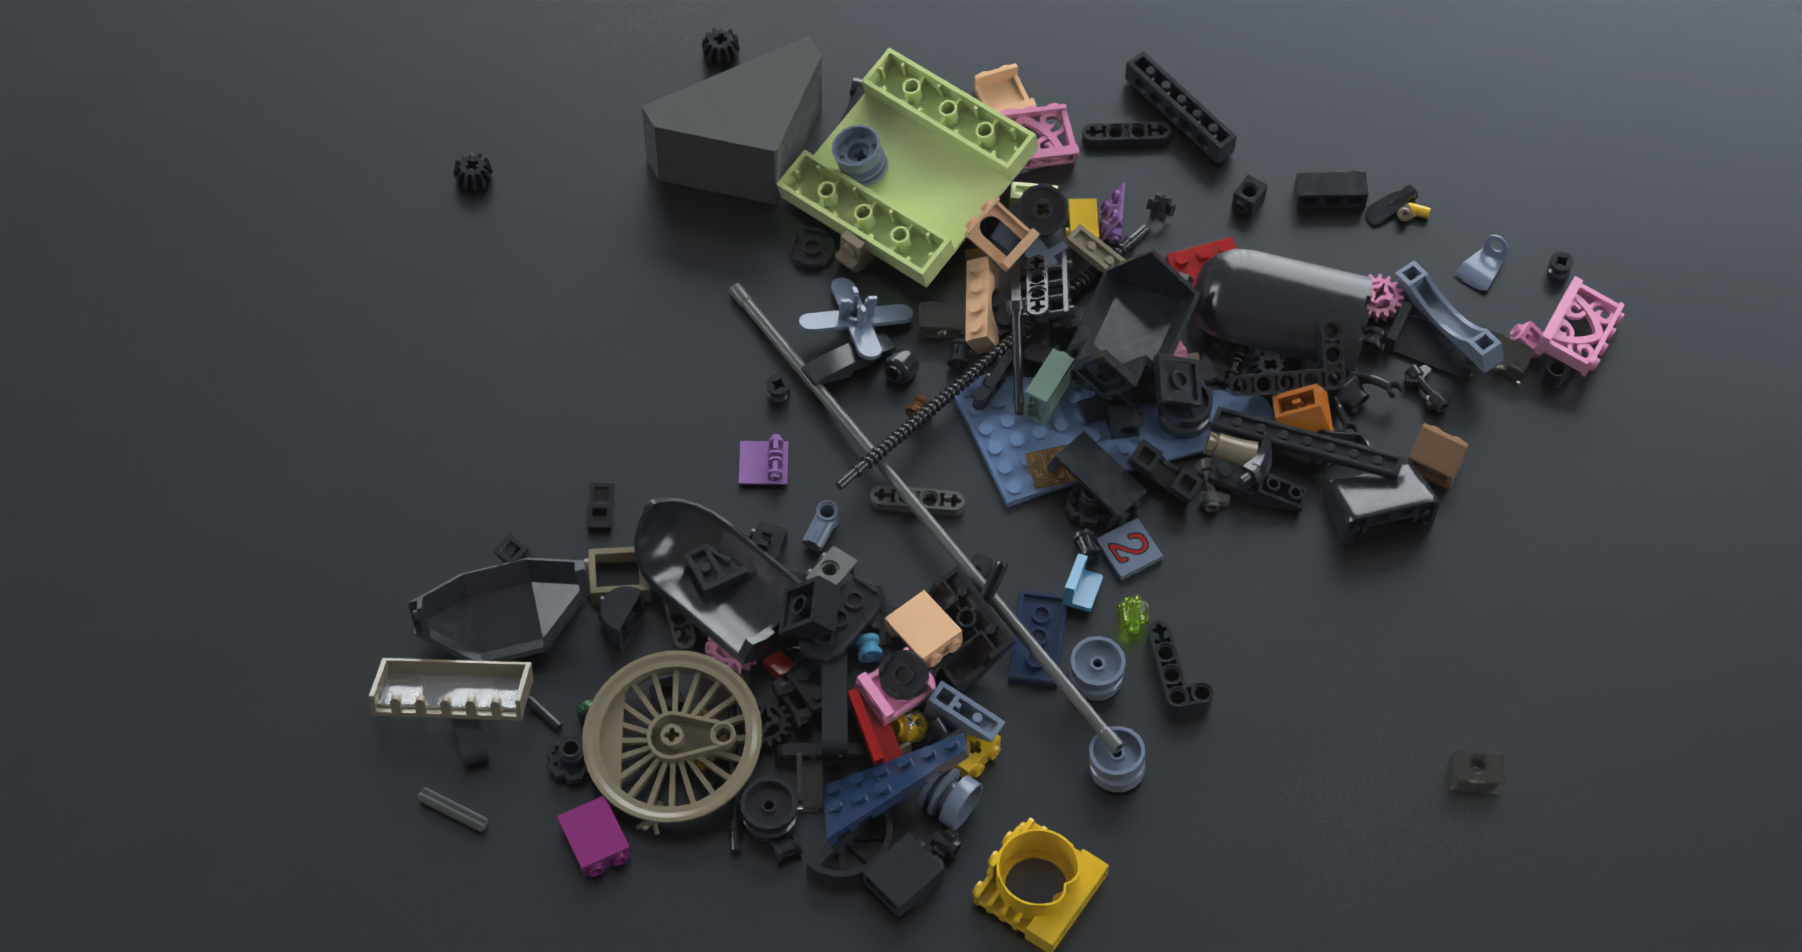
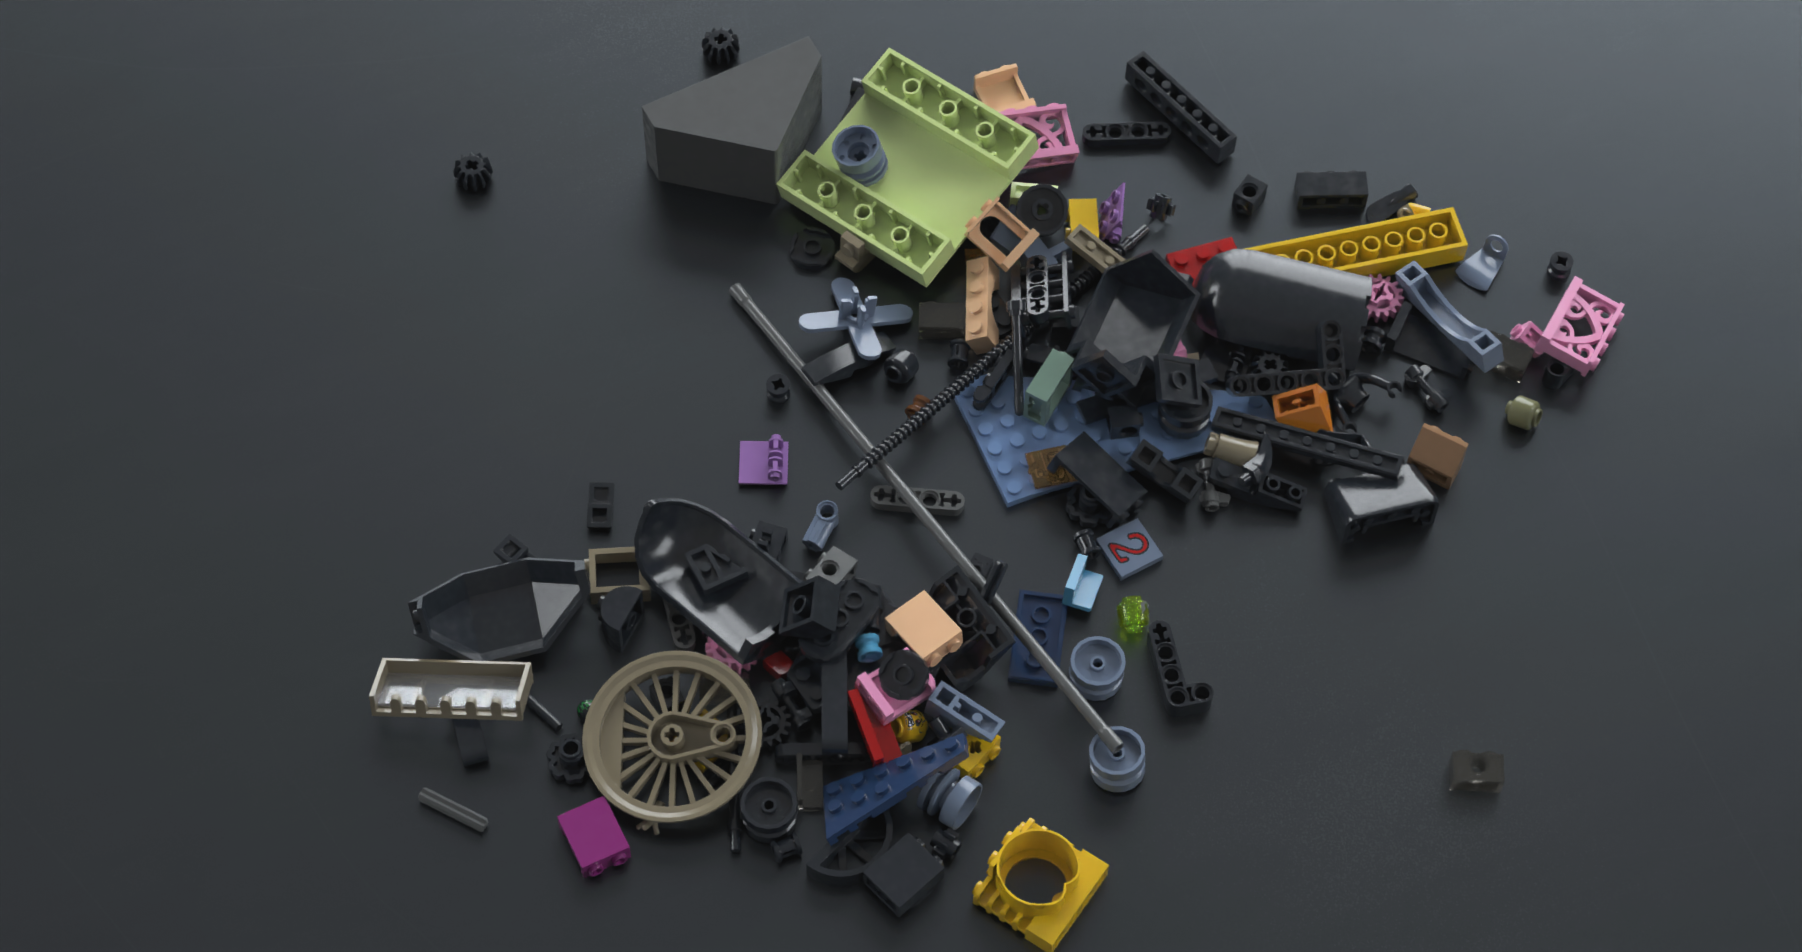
none -> yellow brick [1245,207,1468,278]
none -> olive head [1505,395,1543,430]

